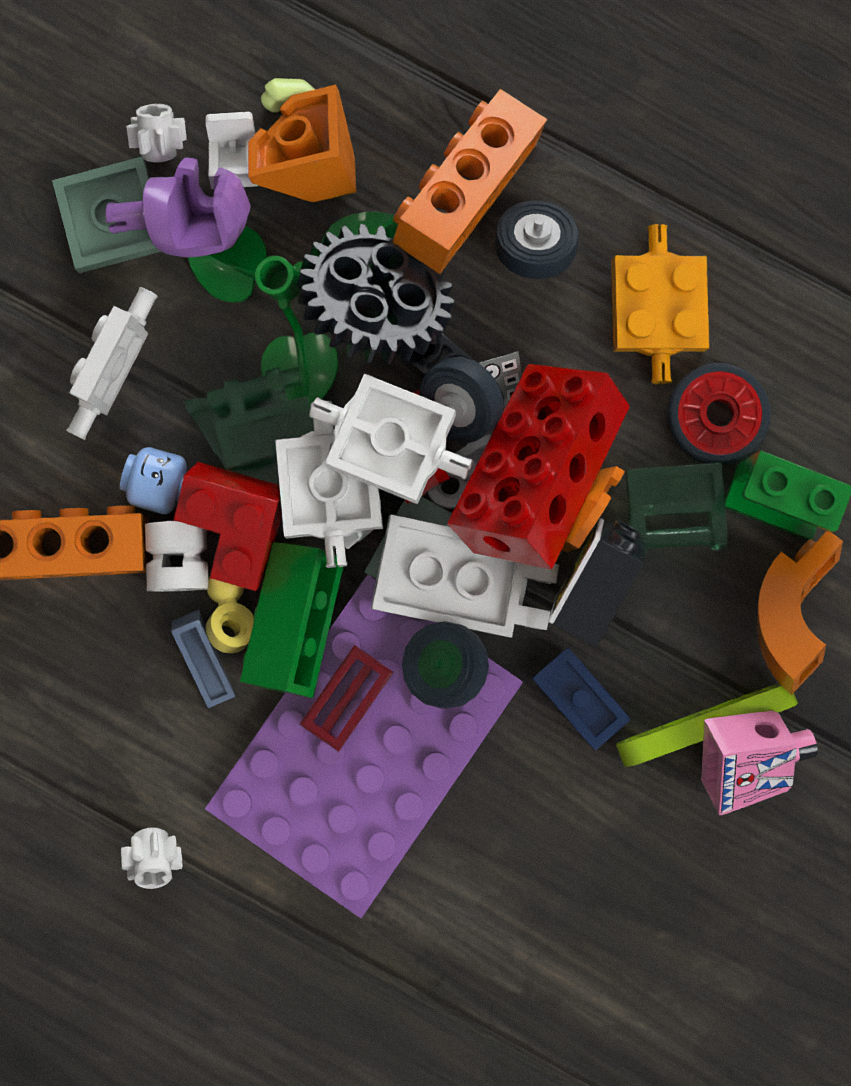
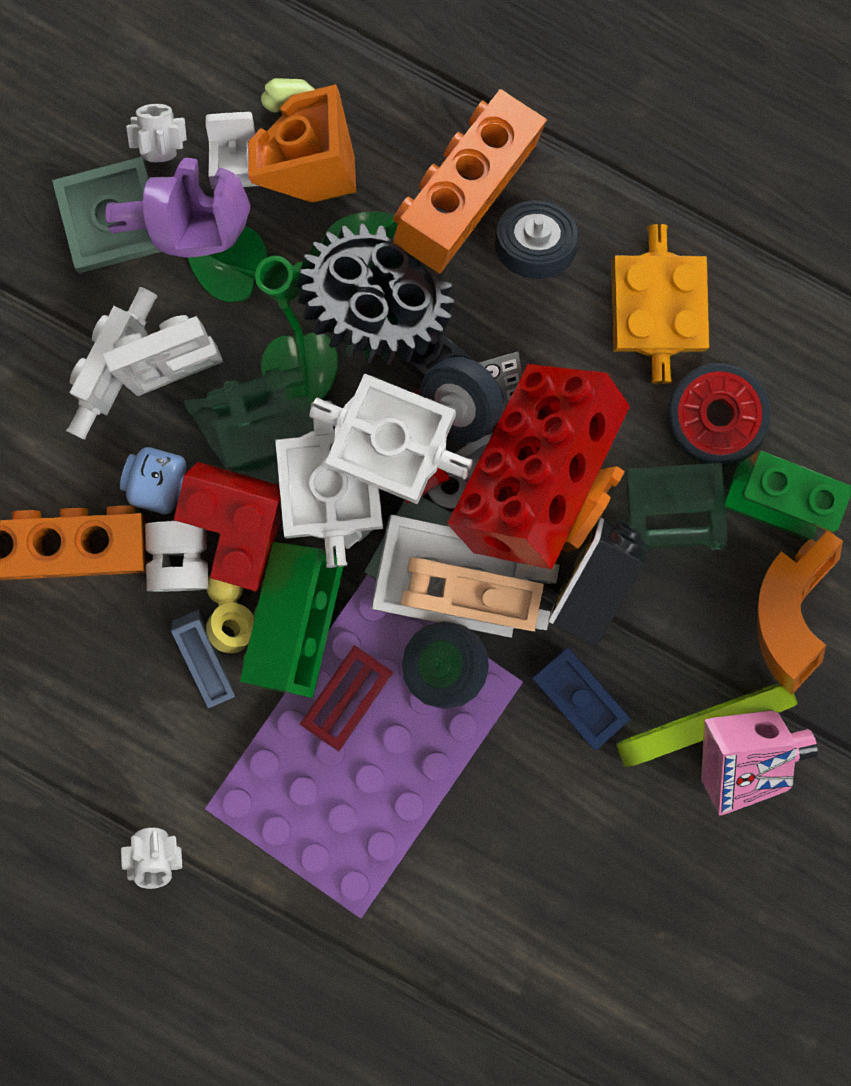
none -> white plate [103,315,223,396]
none -> light nougat plate [400,557,544,632]

